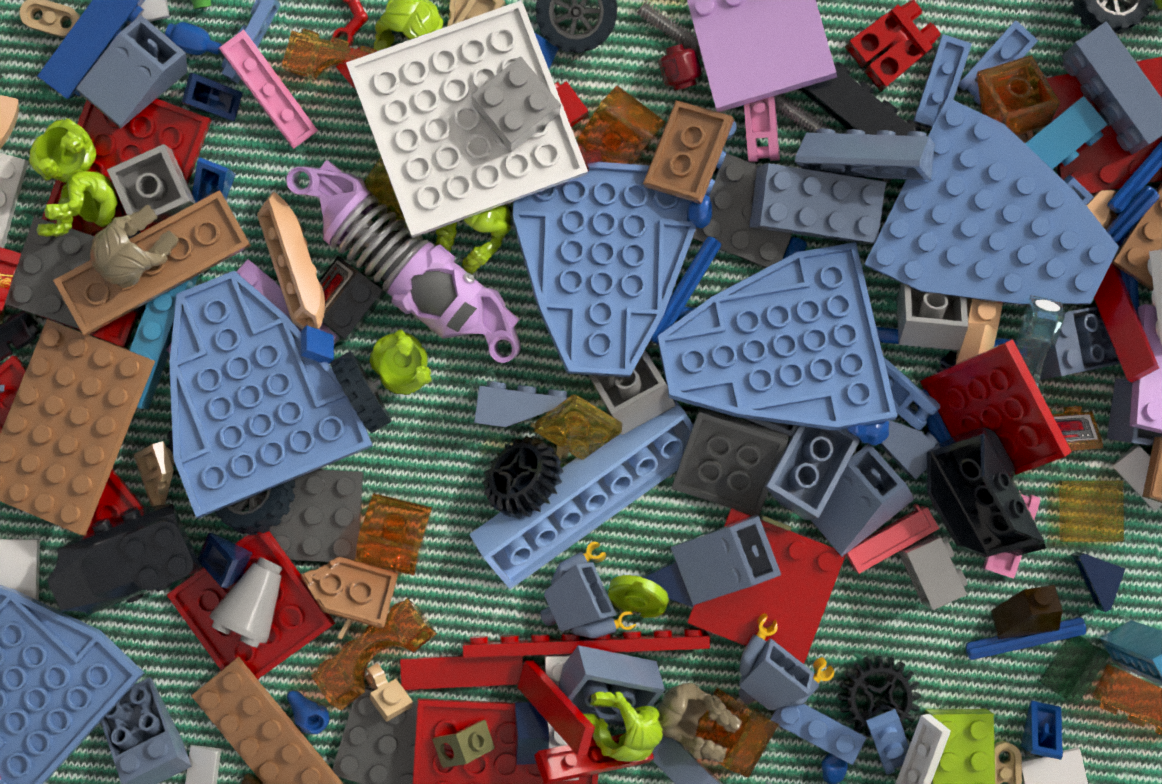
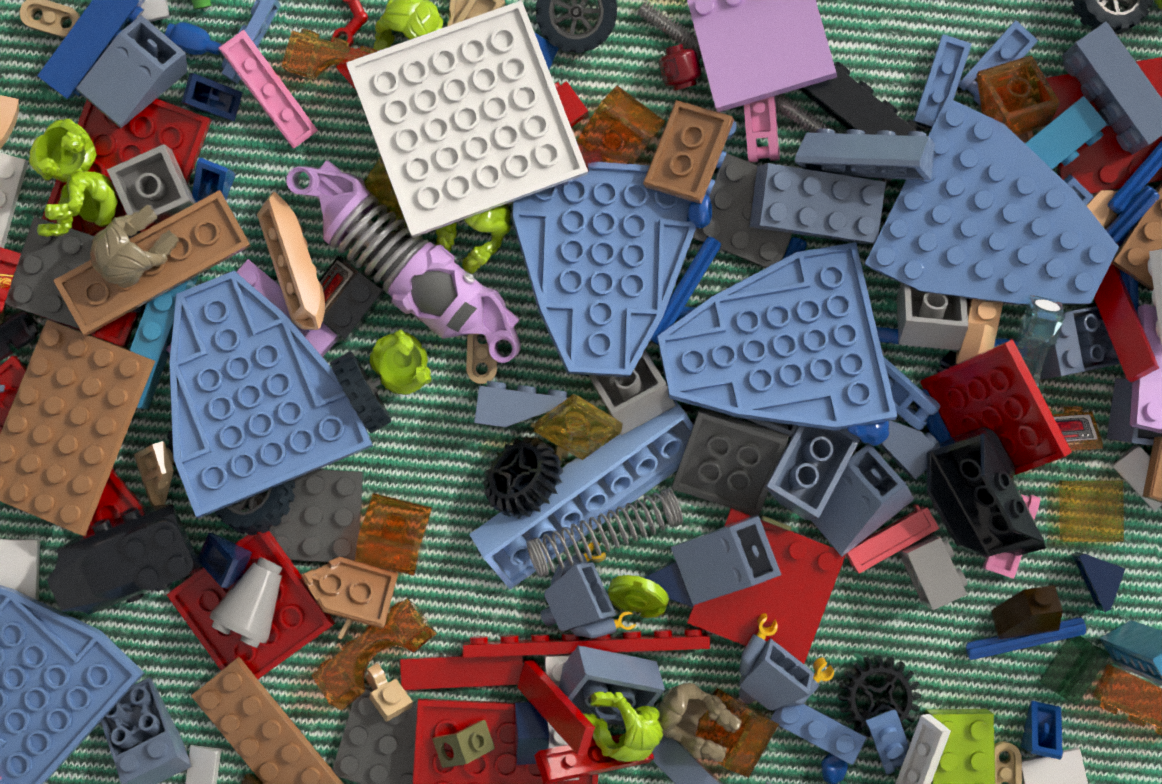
blue animal [287,691,330,734] -> none
blue tile [301,325,334,364] -> none
light grey brick [471,56,561,152] -> none
red hips [845,0,941,92] -> none
none -> tan plate [466,334,498,384]
none -> light grey piece [527,488,683,578]

